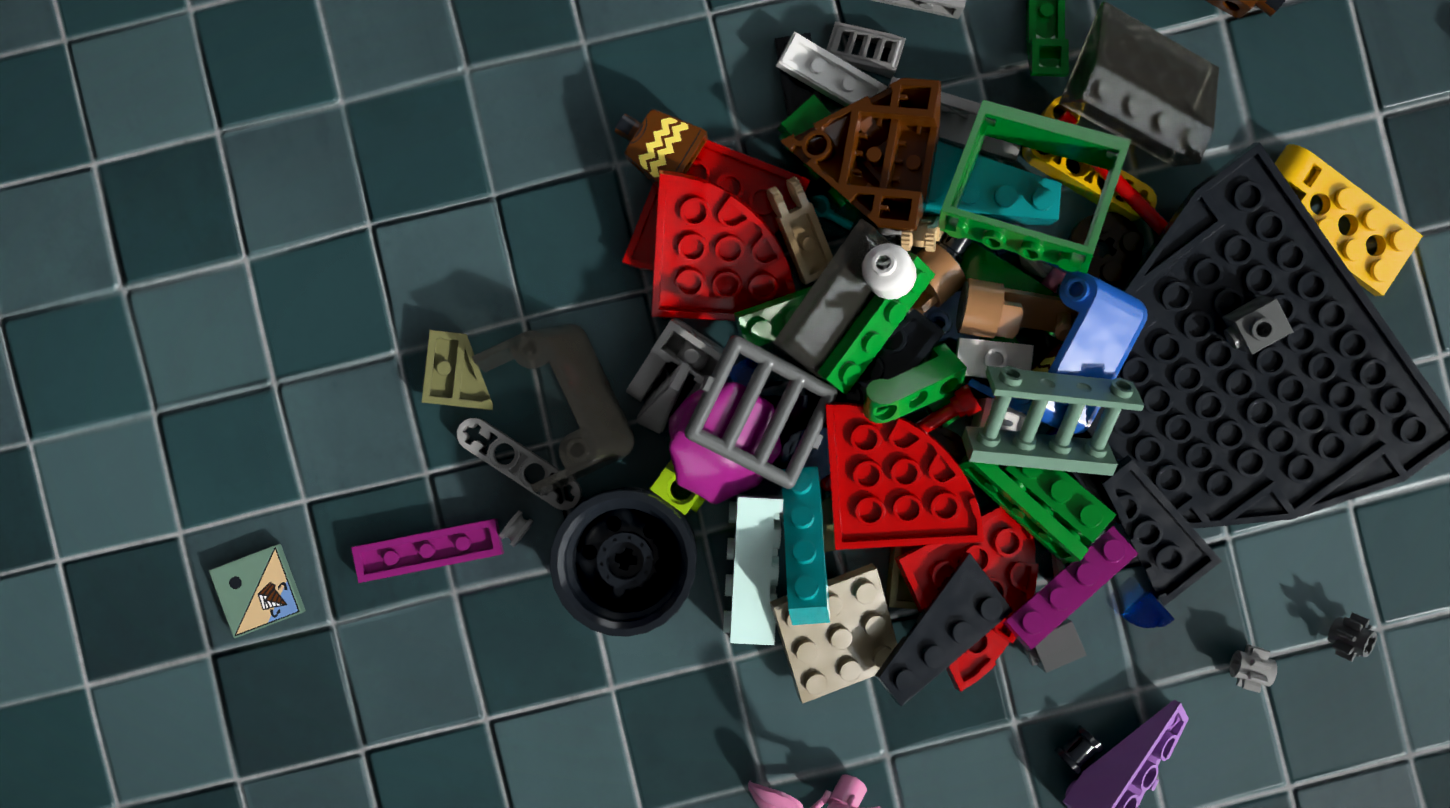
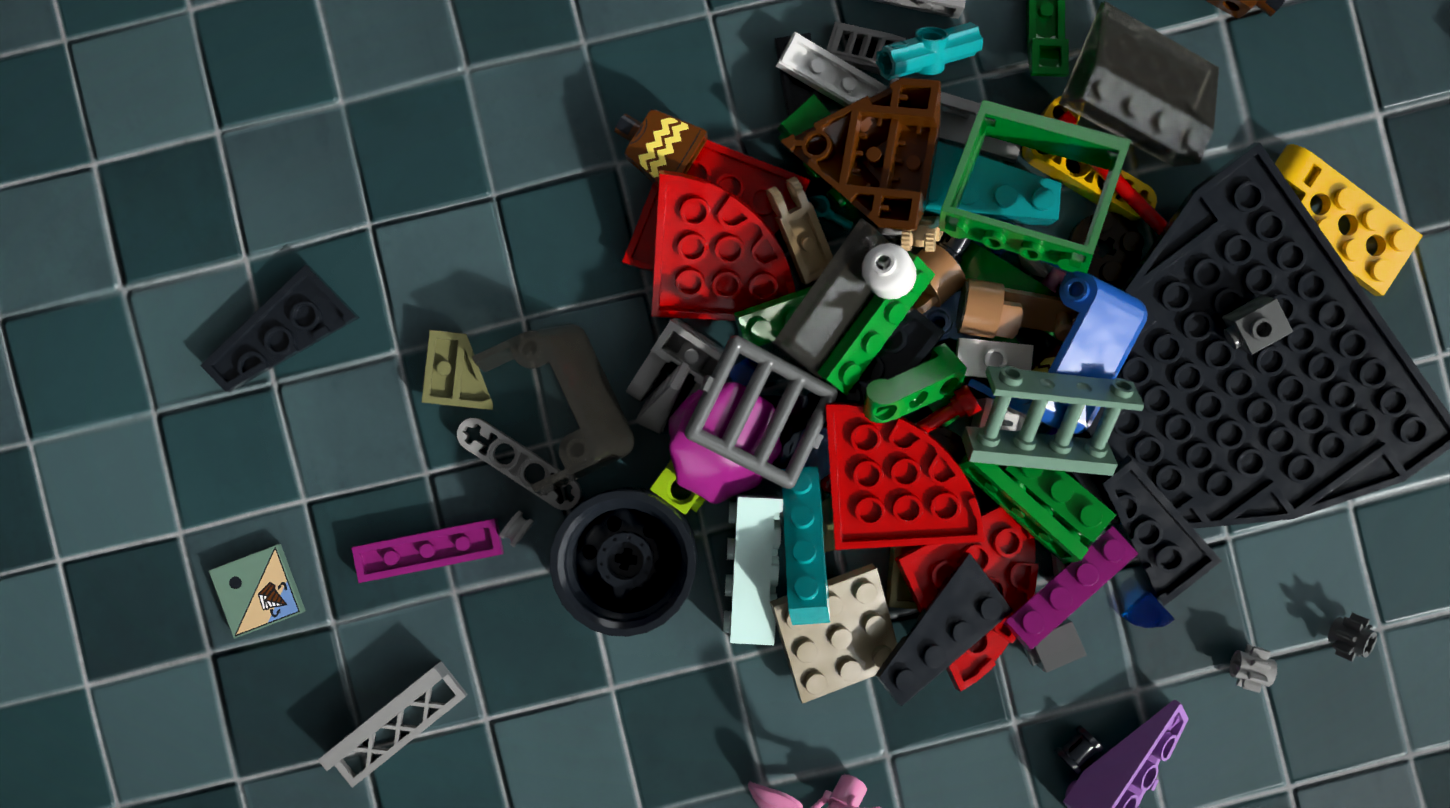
none -> black wing [200,264,359,392]
none -> light grey fence [318,661,468,788]
none -> teal piece [876,22,983,80]

